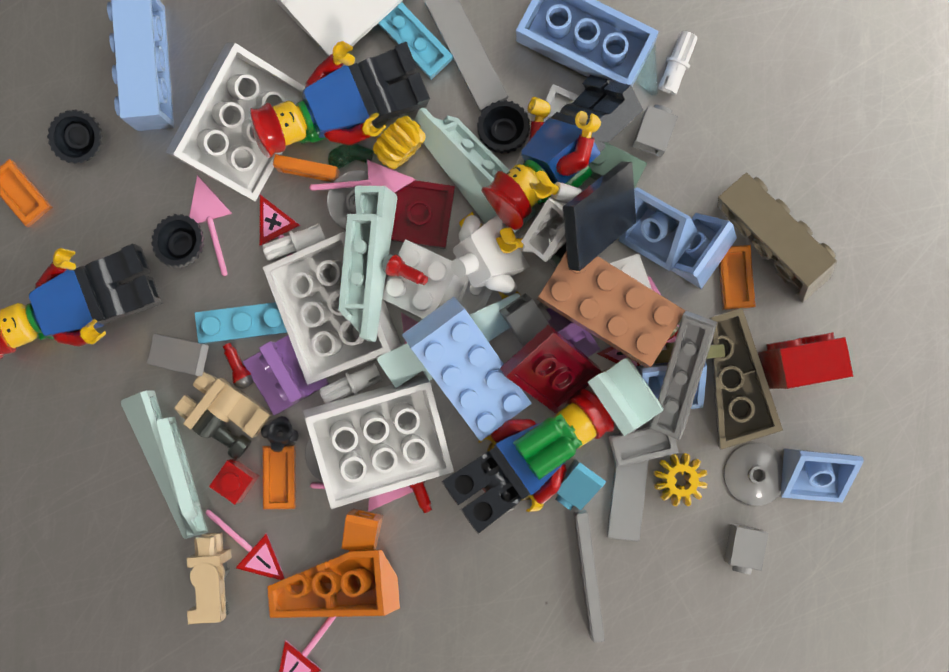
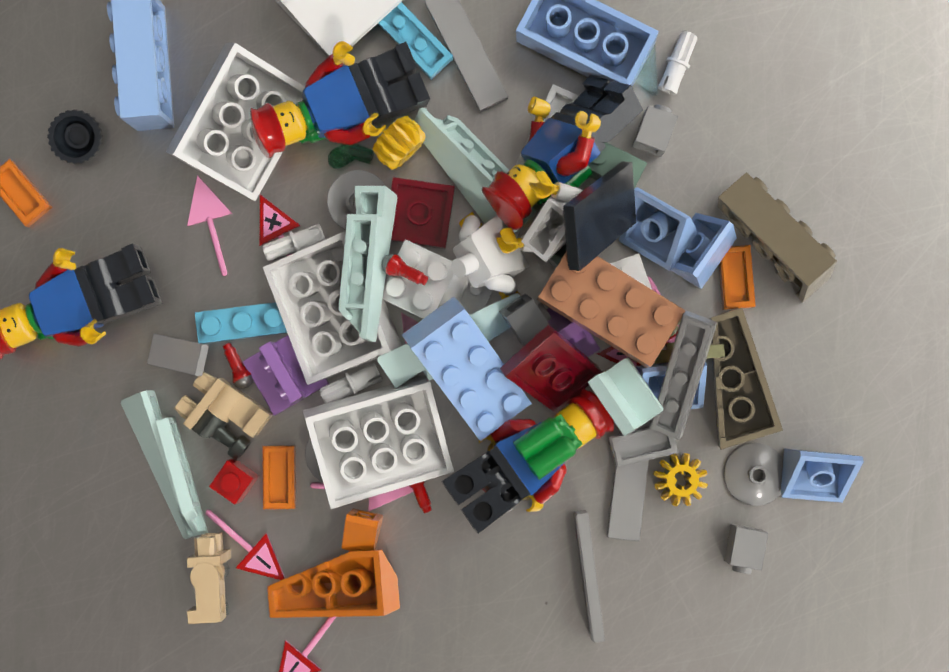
black hat [151,214,205,268] -> none
black plate [261,416,299,452] -> none
orange tile [273,154,340,183] -> none
bright pink piece [309,160,416,193] -> none
black hat [477,100,530,154] -> none
medium azure slope [555,459,606,510] -> none
red brick [758,332,854,389] -> none

